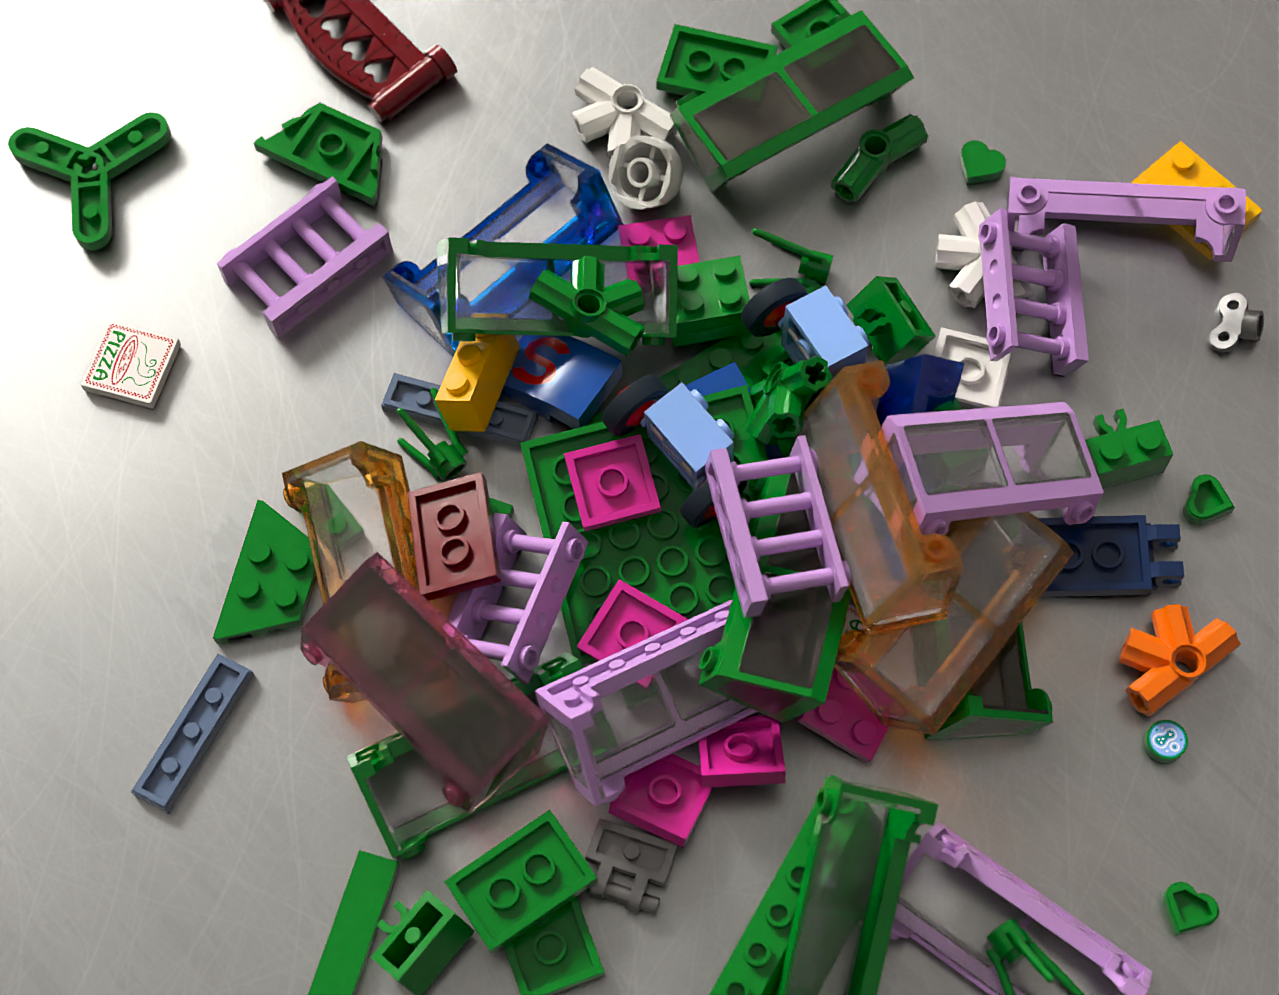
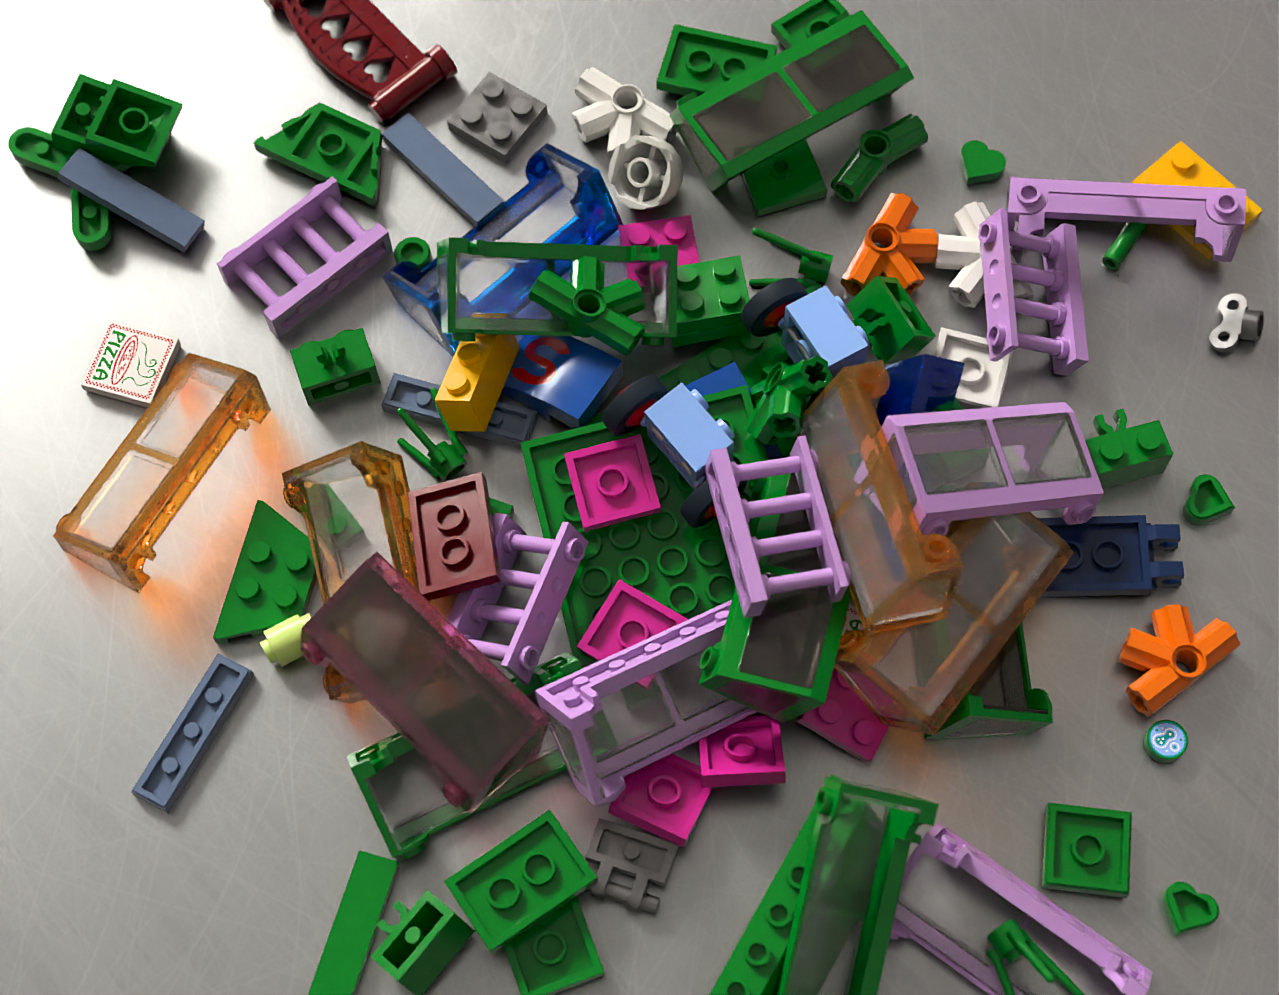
none -> green slope [51,74,183,166]
none -> windscreen [53,353,271,594]
none -> sand blue tile [58,148,205,253]
none -> yellowish green brick [260,613,323,667]
none -> green brick [290,327,381,406]
none -> sand blue tile [382,112,505,229]
none -> green tile [394,237,432,275]
none -> flat silver plate [447,72,548,163]
none -> green plate [734,139,827,216]
none -> orange piece [840,193,938,296]
none -> green plate [1042,802,1132,898]
none -> green piece [1102,222,1148,270]

